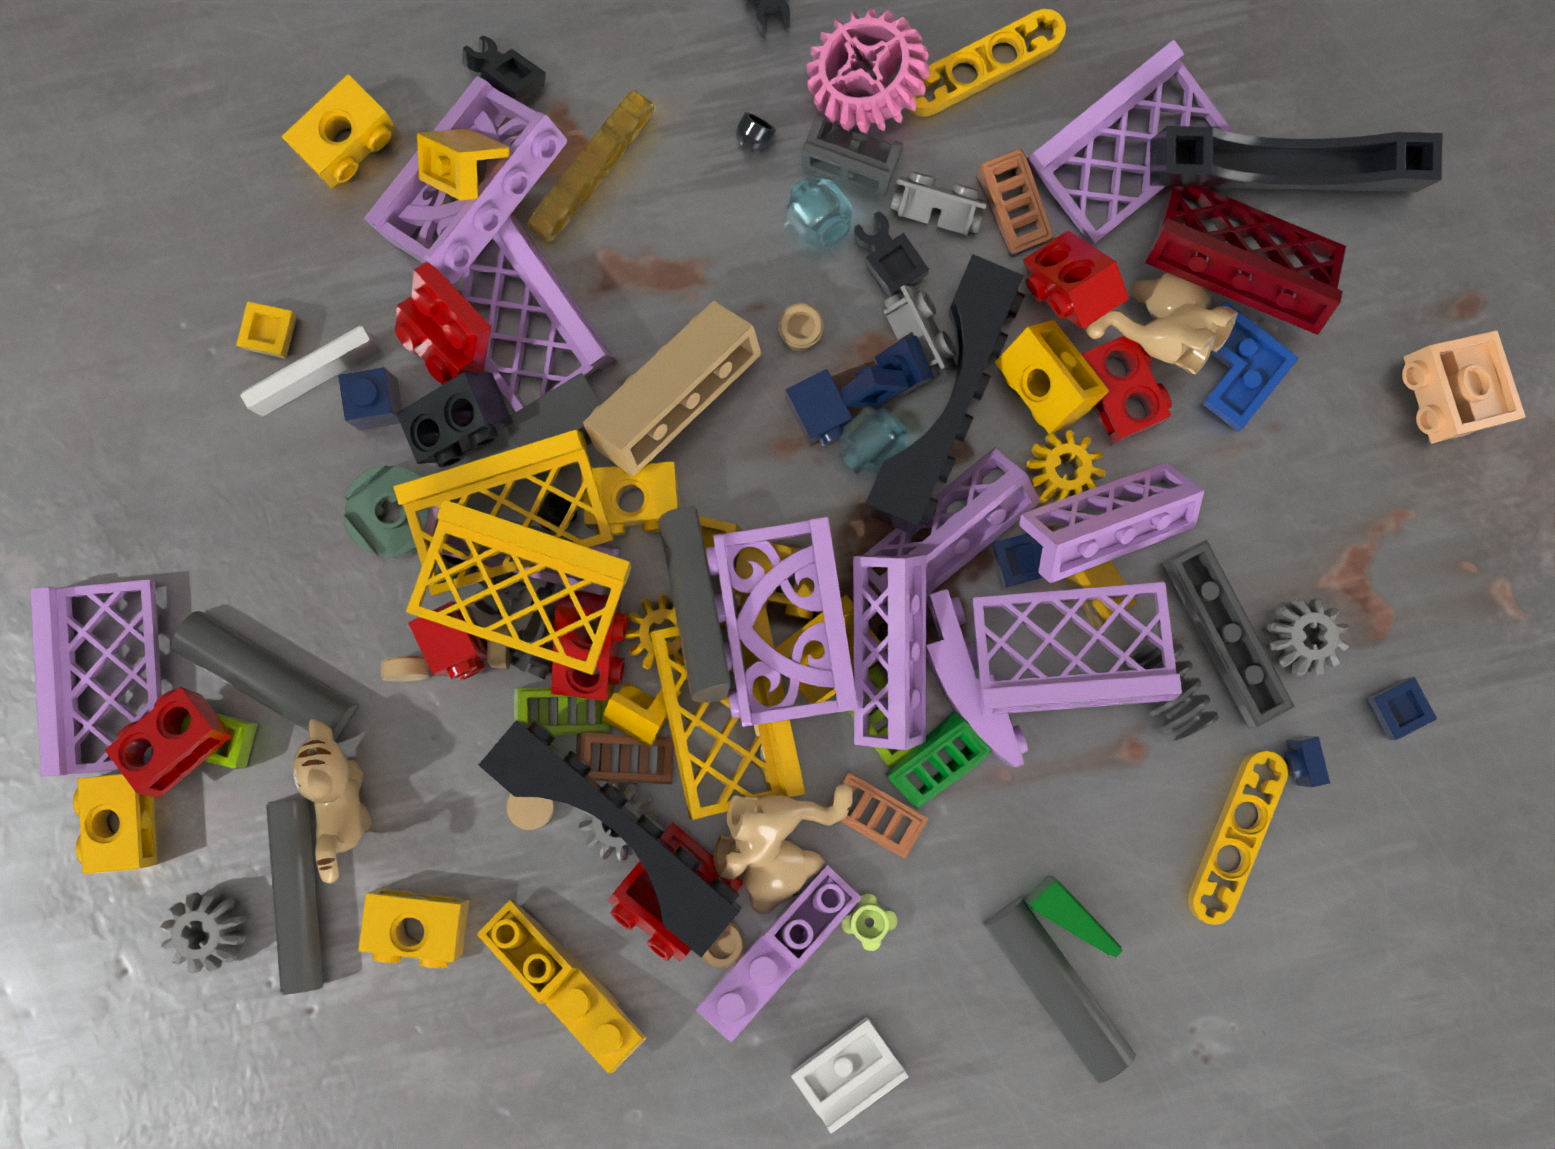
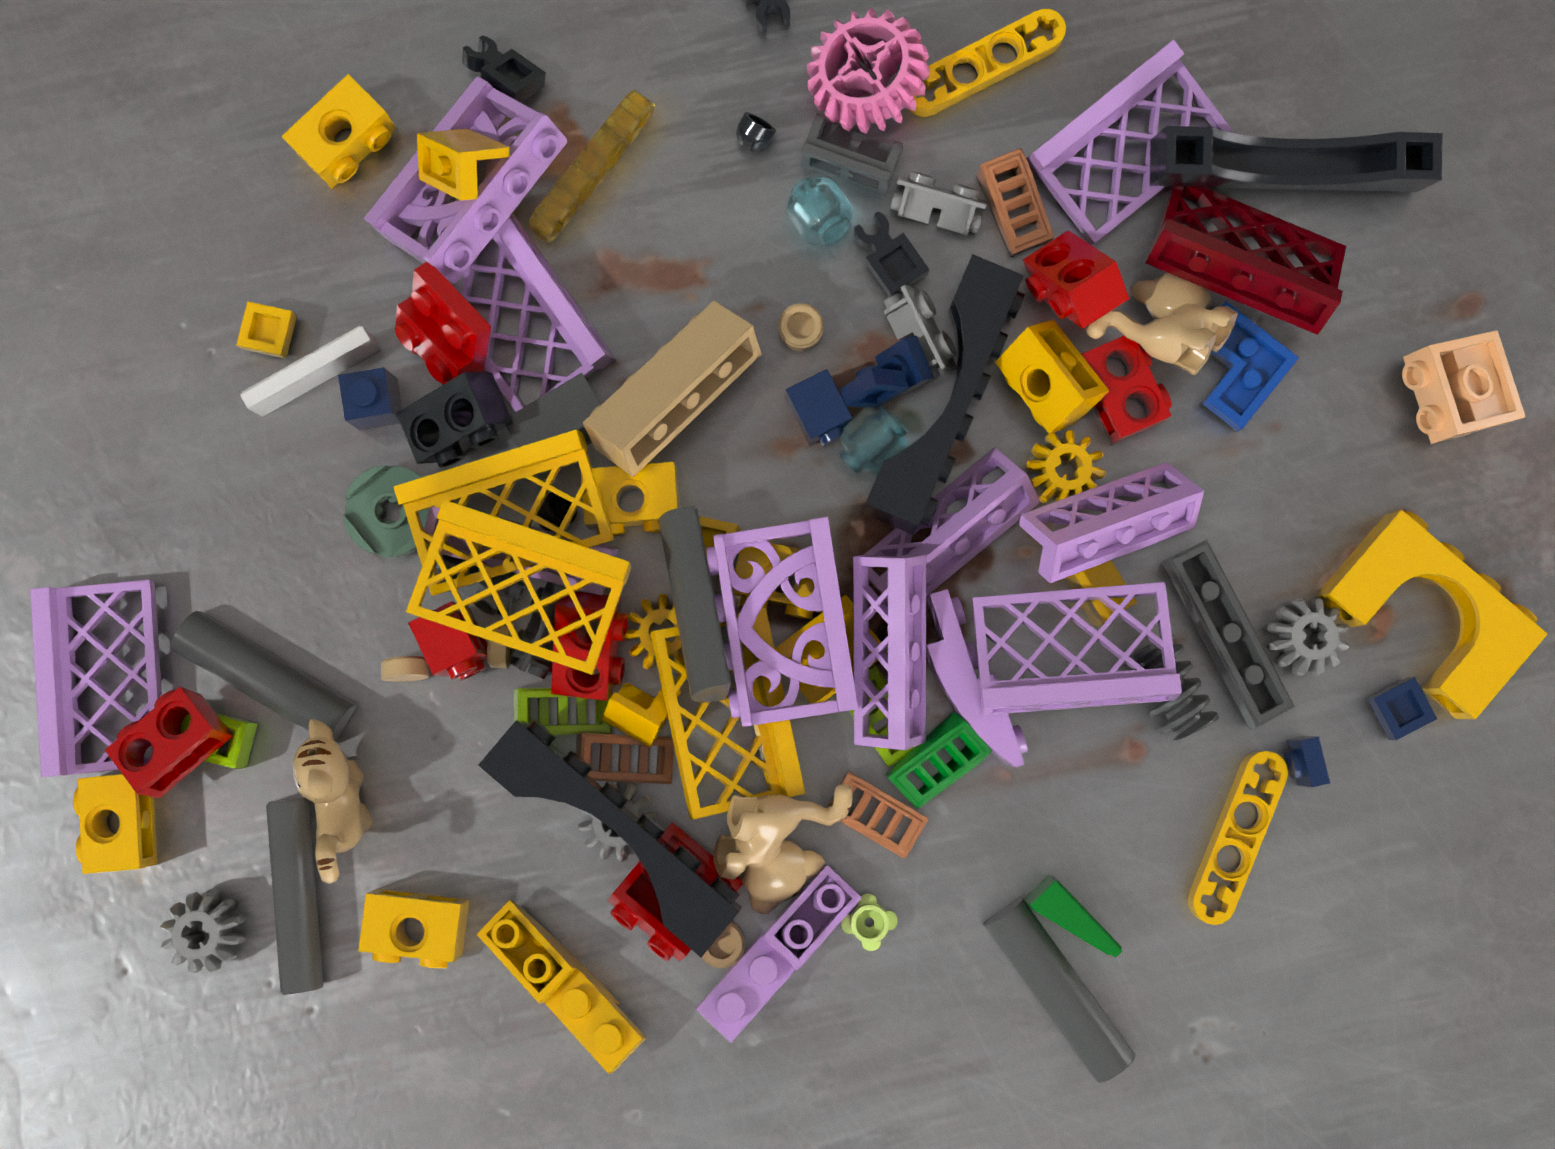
tan tile [506,793,555,830] -> none
white plate [791,1017,909,1134] -> none
dark blue plate [991,533,1044,588] -> none
none -> yellow arch [1314,509,1548,719]

